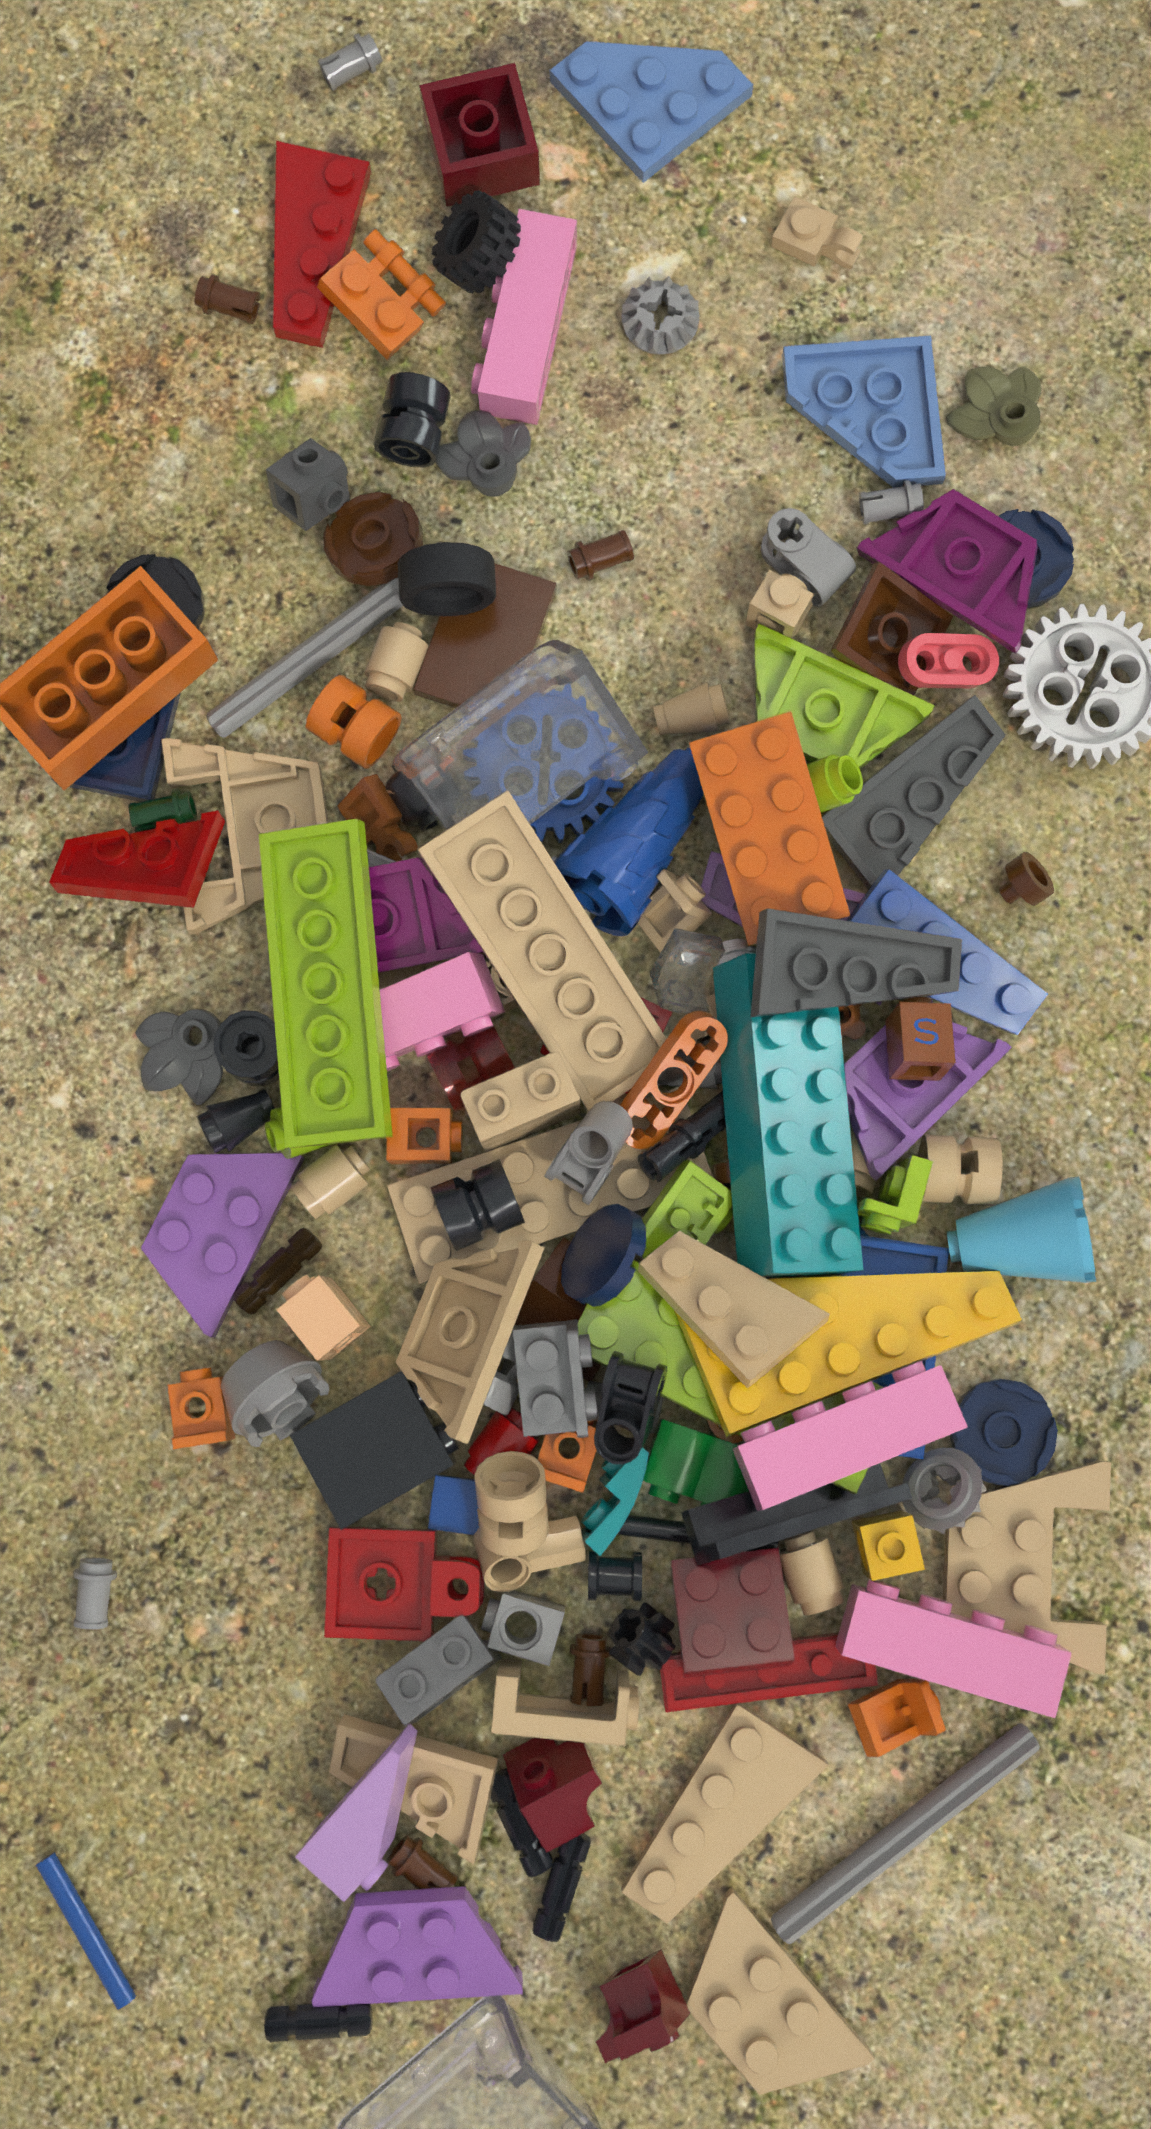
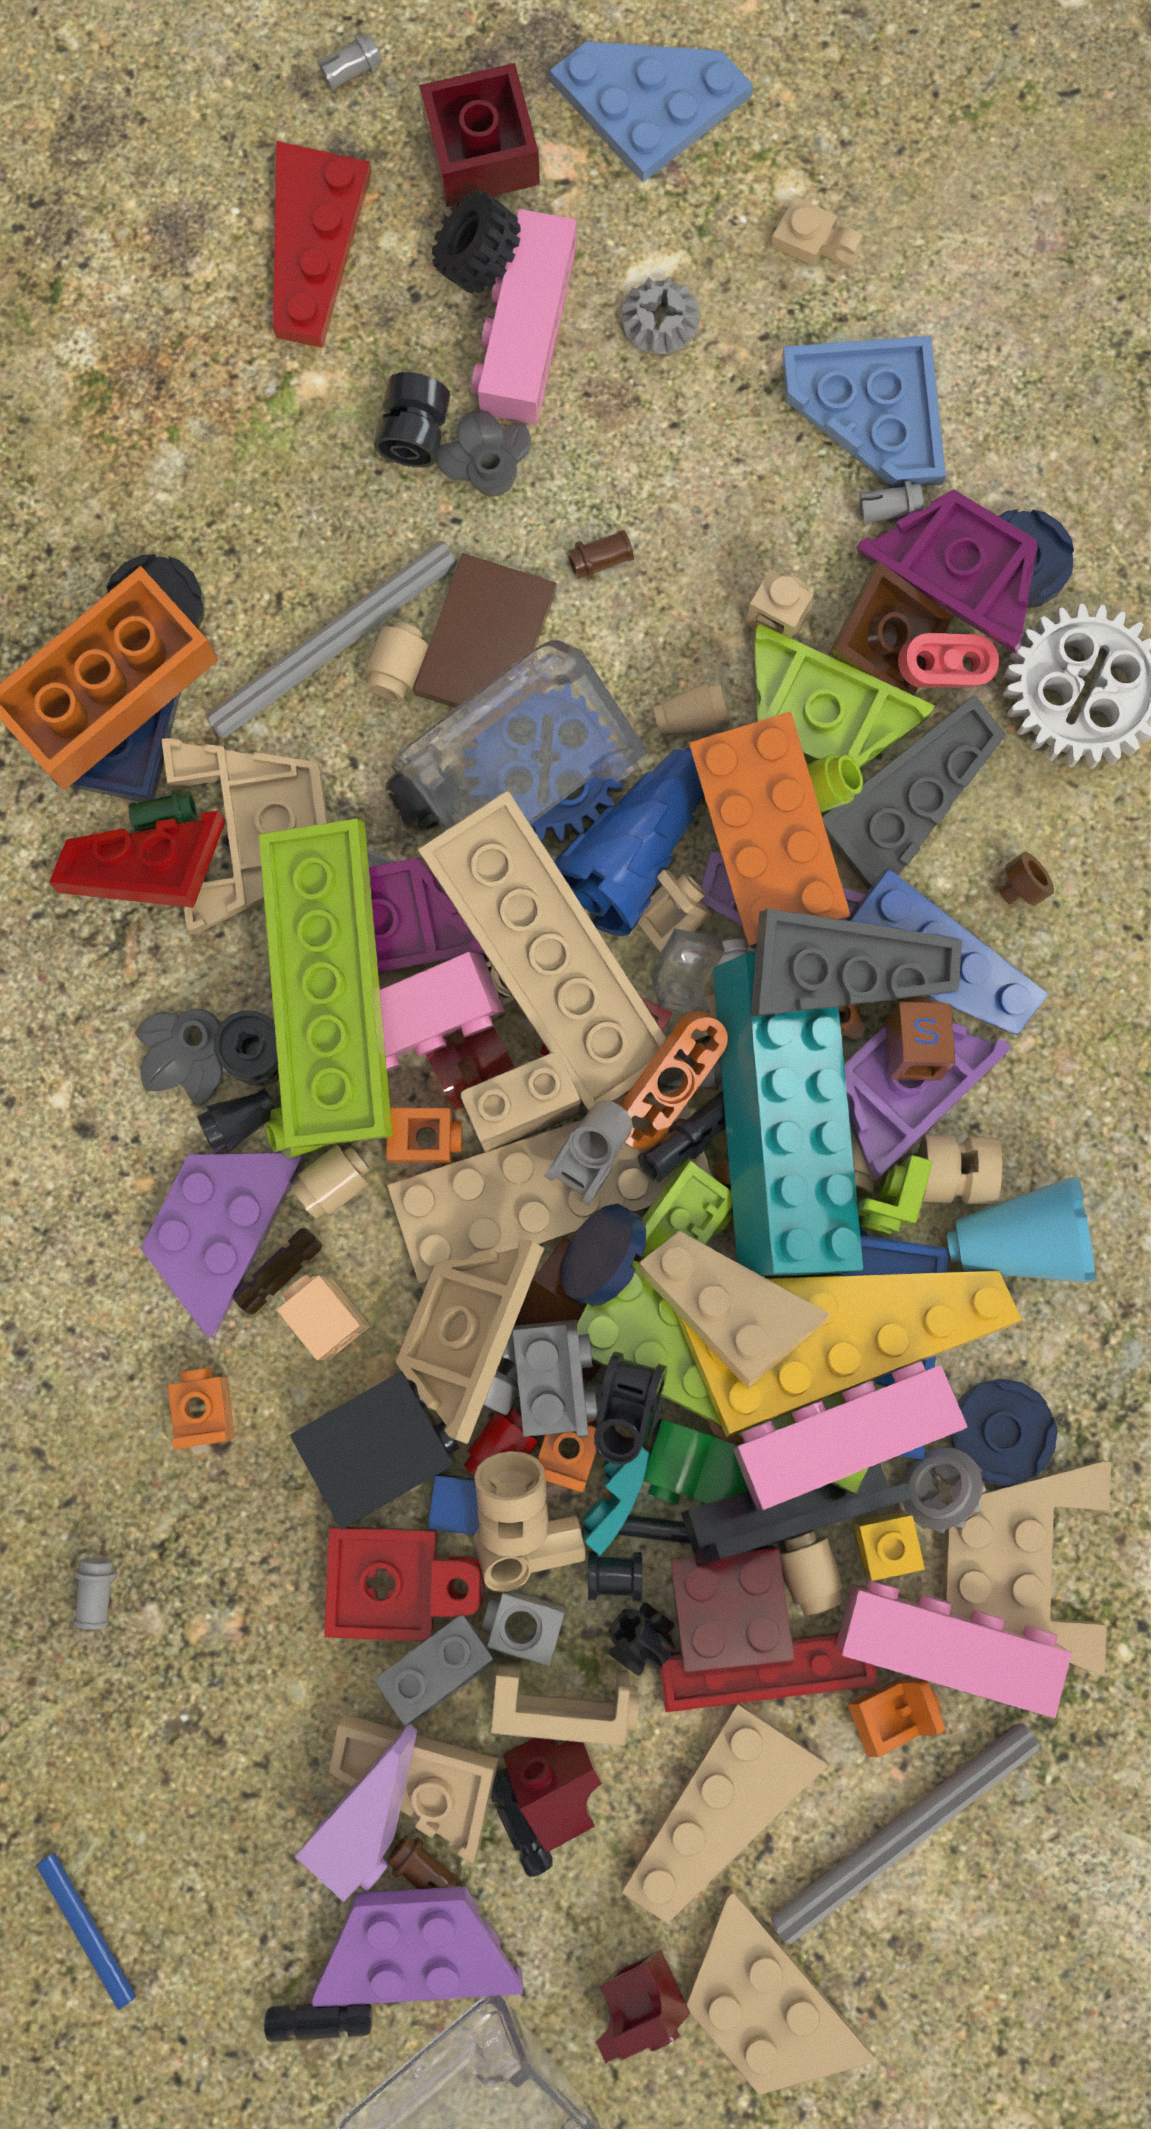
reddish brown pin [195,274,261,324] -> none
light grey cone [221,1340,329,1447] -> none
dark grey brick [266,438,350,531] -> none
orange wheel [305,675,402,769] -> none
orange plate [317,229,446,360] -> none
reddish brown tile [323,492,423,586] -> none
dark orange plate [337,774,418,862] -> none
black tyre [398,542,496,616] -> none
black wheel [430,1159,525,1251] -> none
black axle [533,1833,591,1942] -> none
reddish brown pin [569,1633,611,1707] -> none
light grey piece [760,508,856,607] -> none
olive plate [946,366,1042,446] -> none

